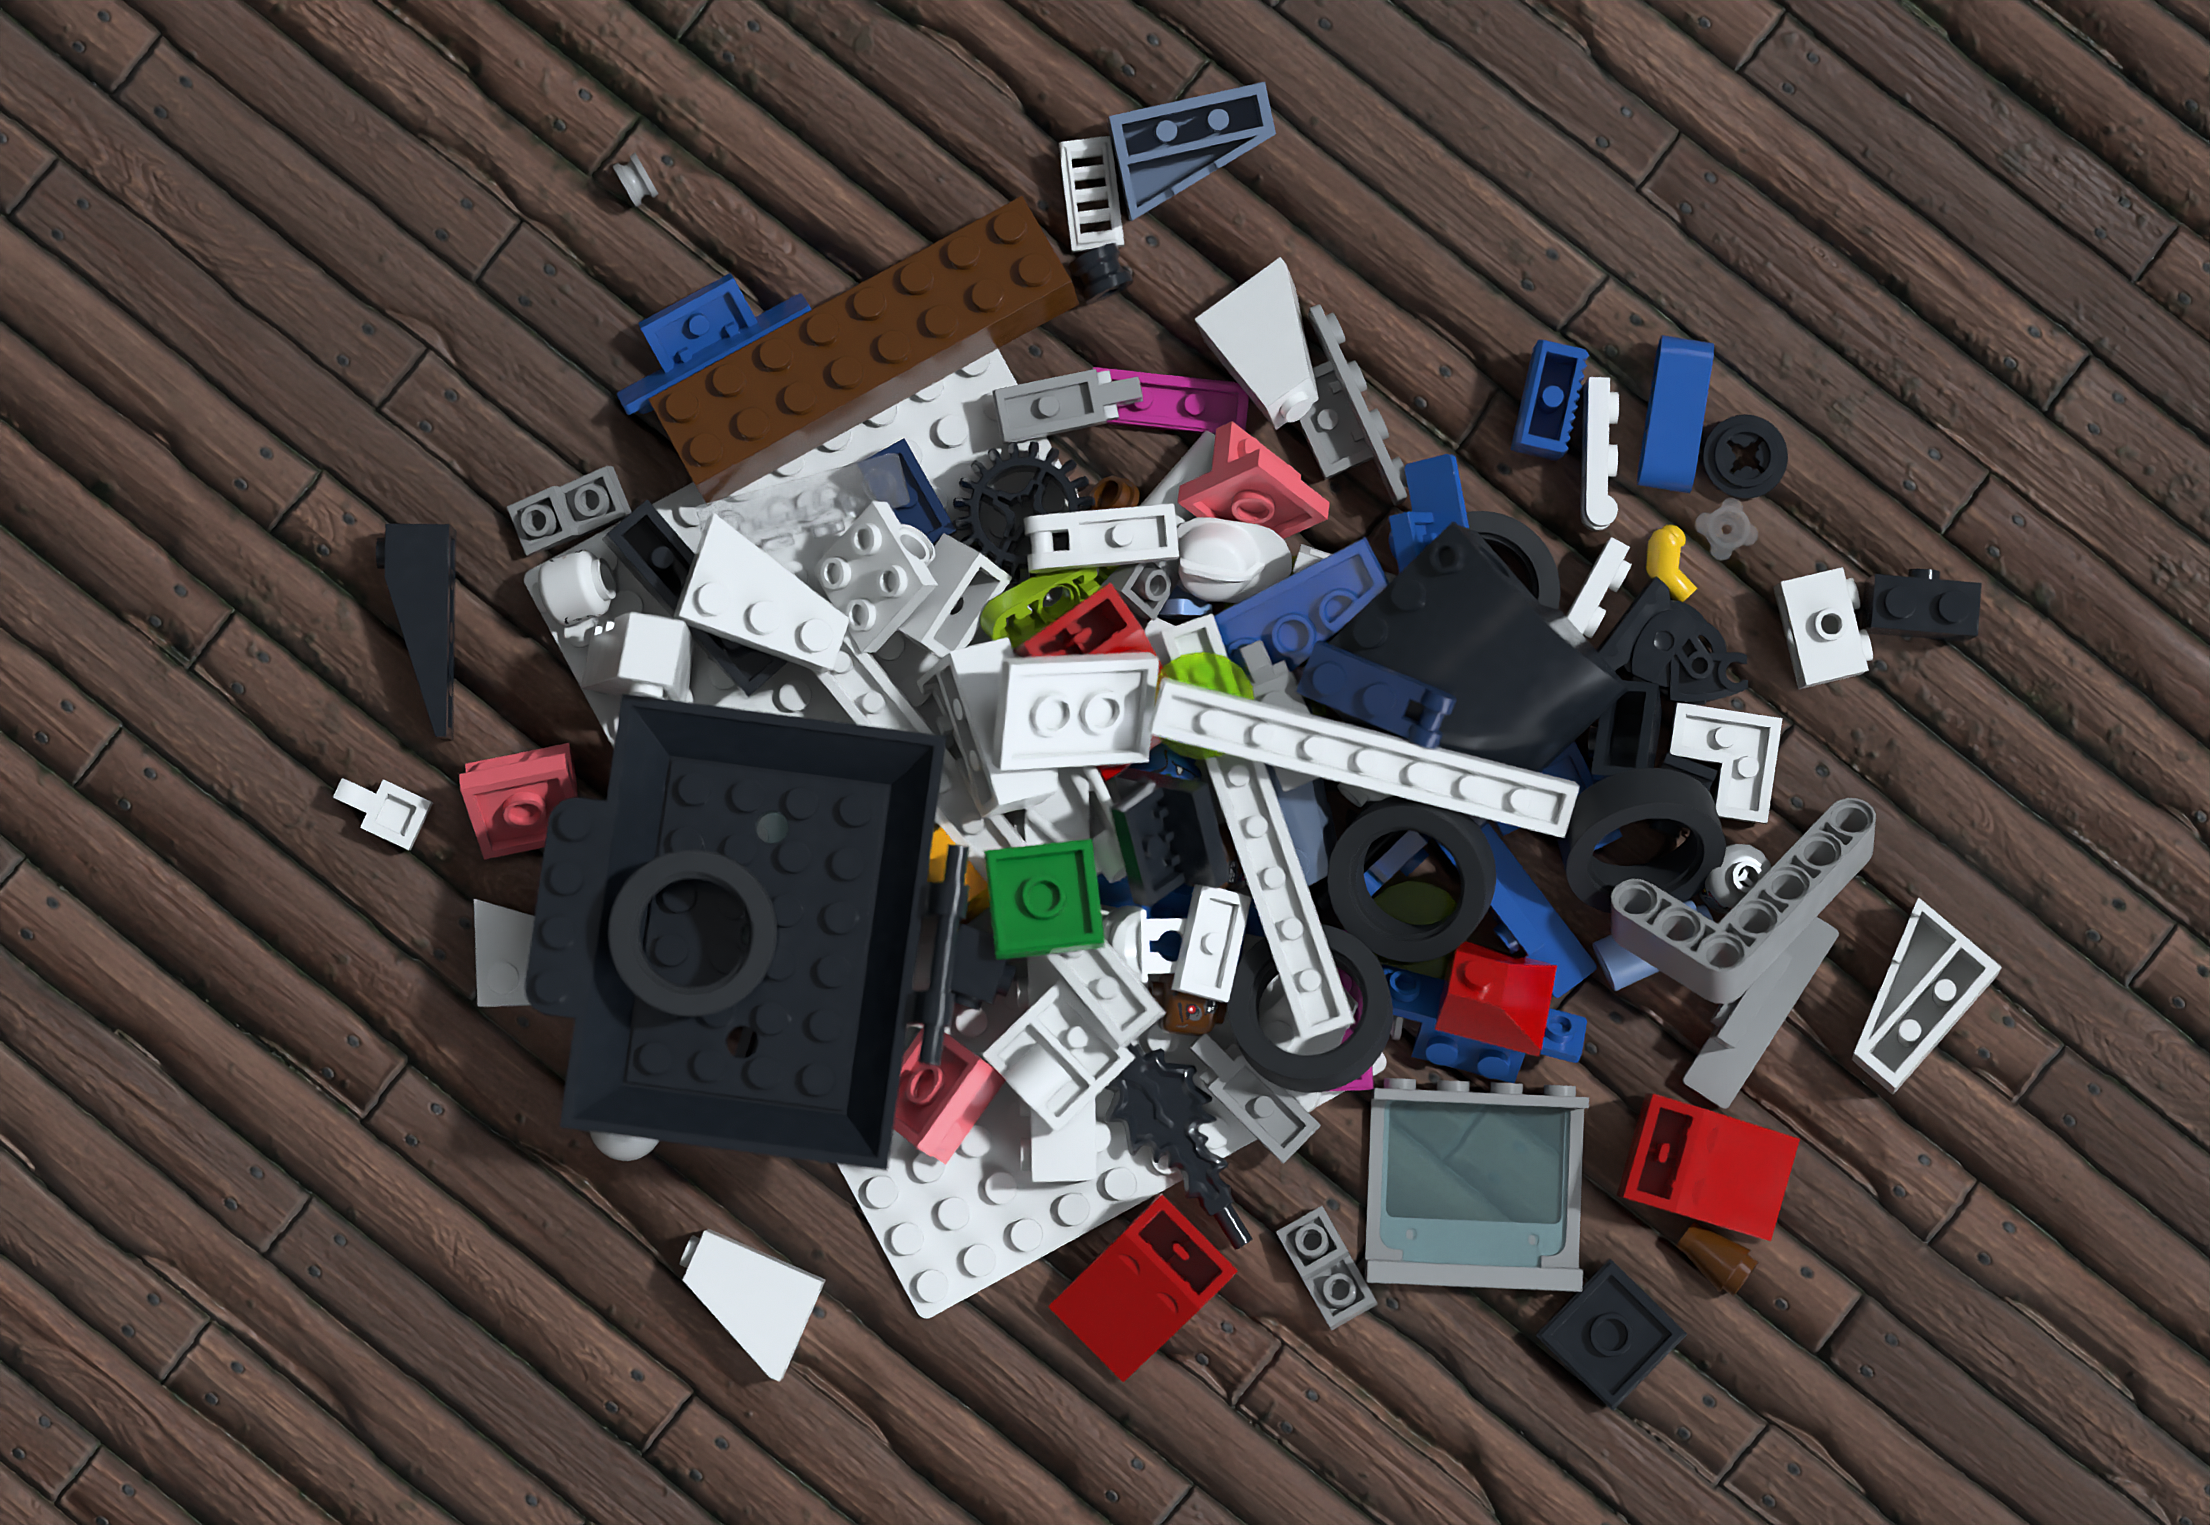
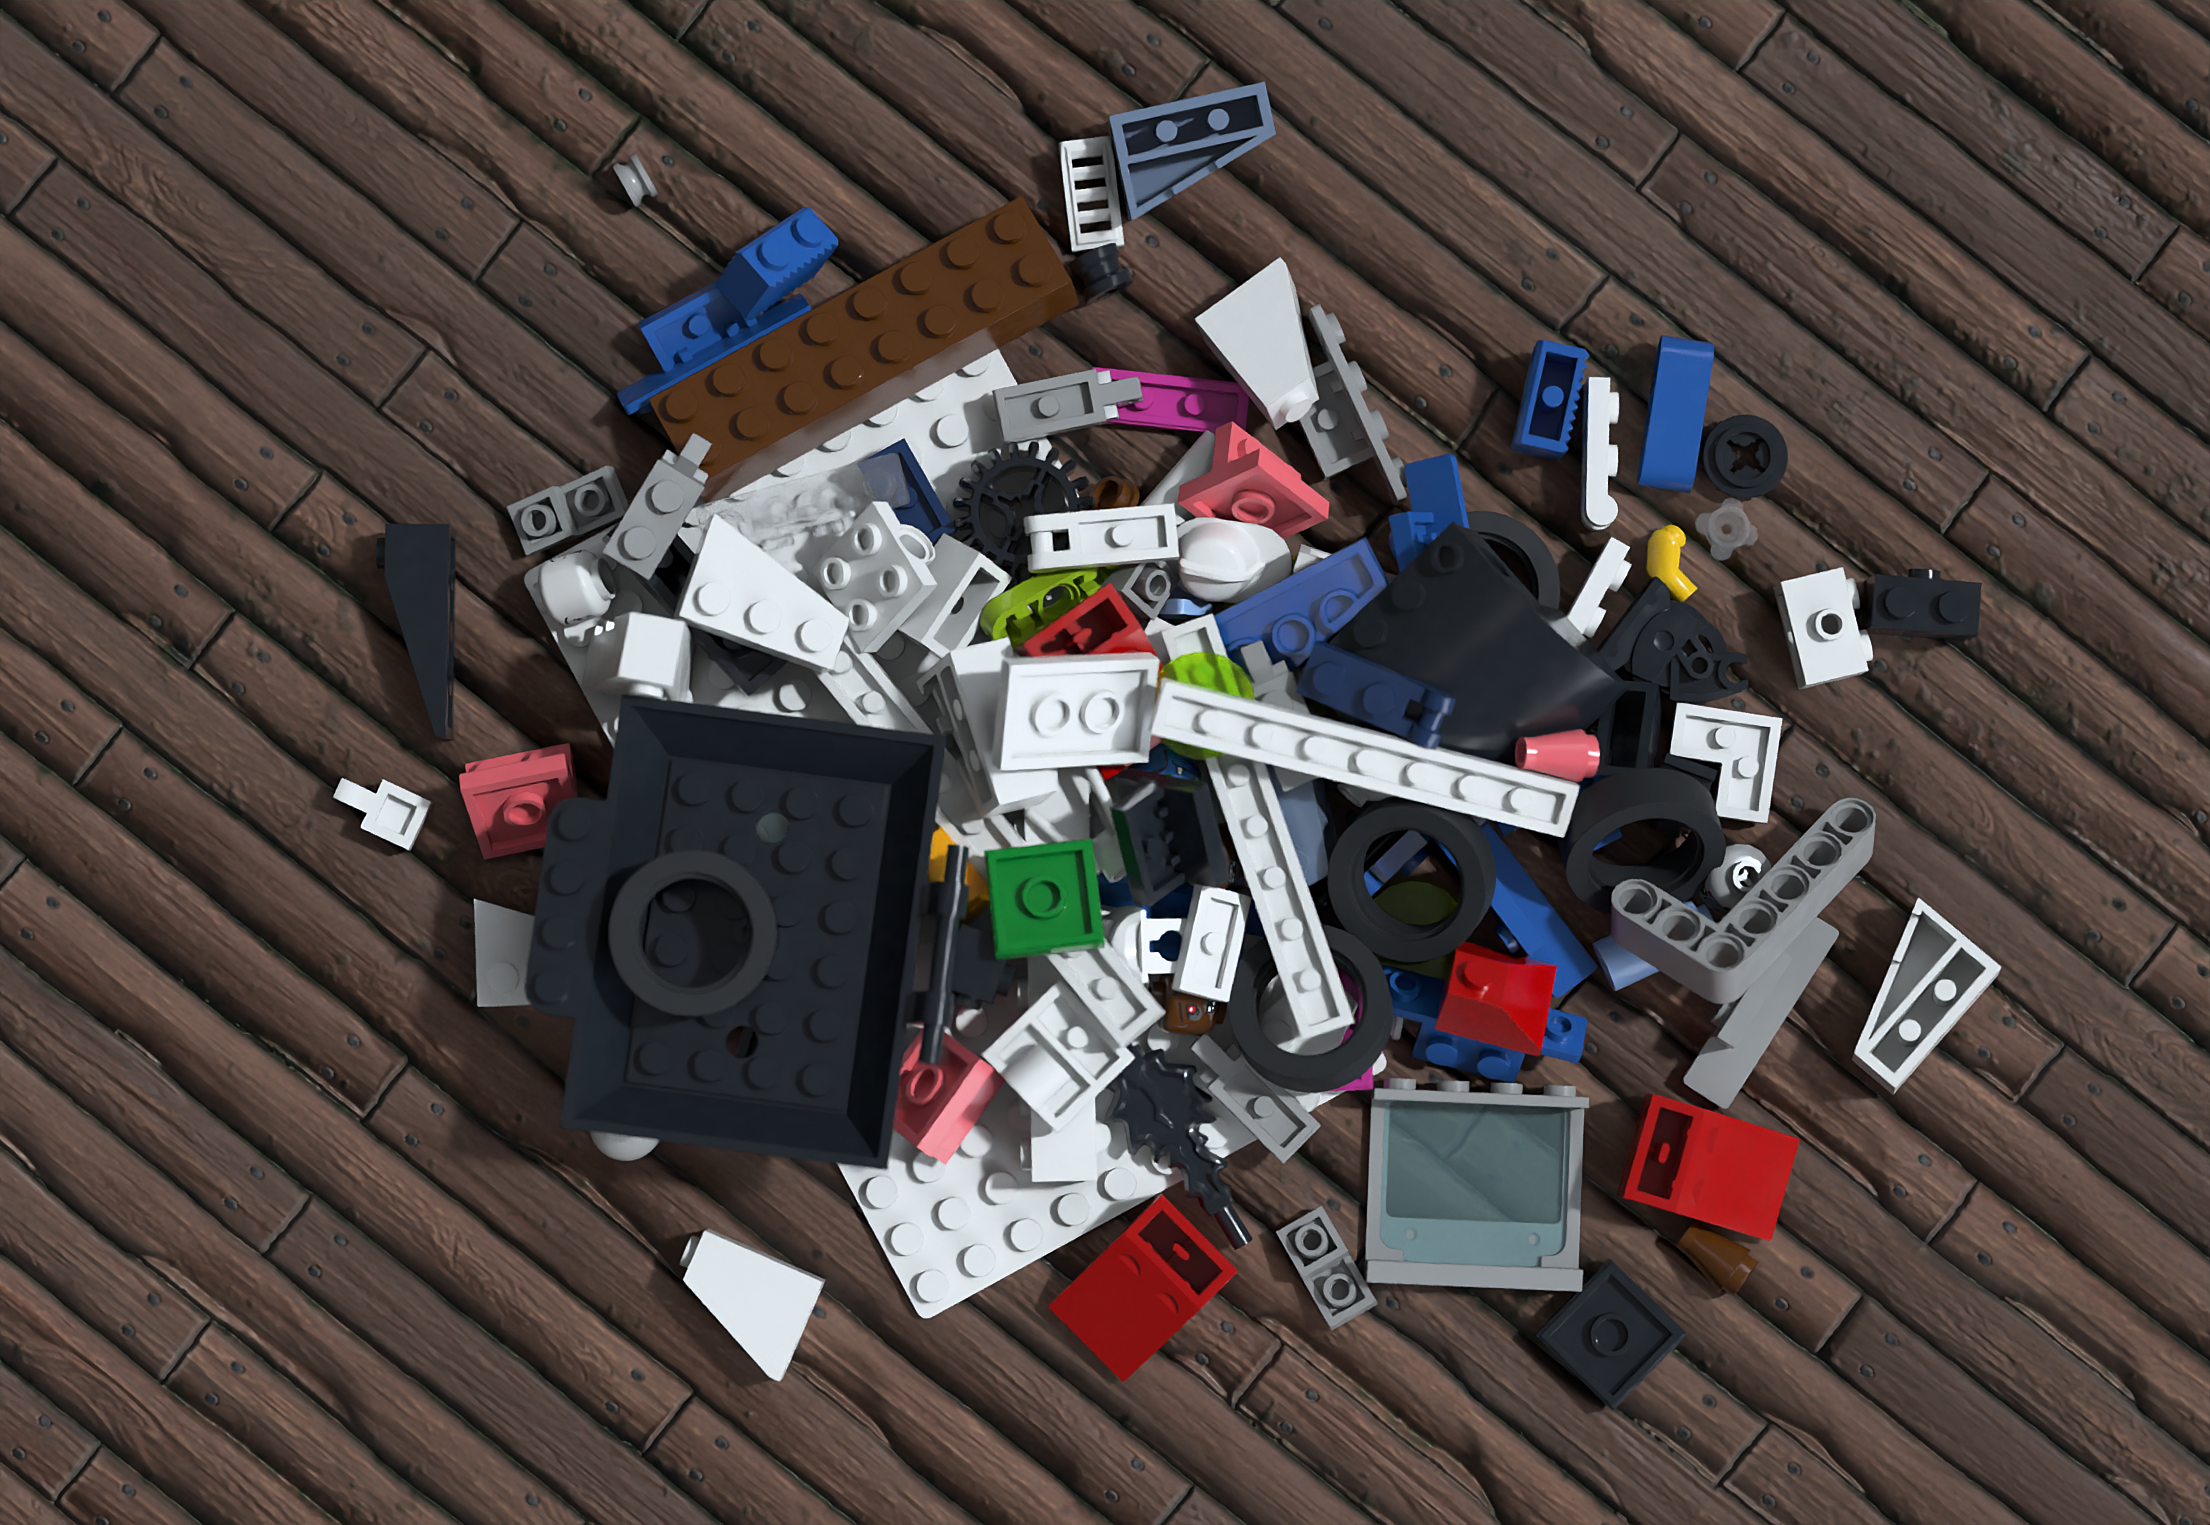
none -> light grey hinge [602,433,712,580]
none -> blue brick [715,207,838,320]
none -> coral cone [1515,729,1600,783]

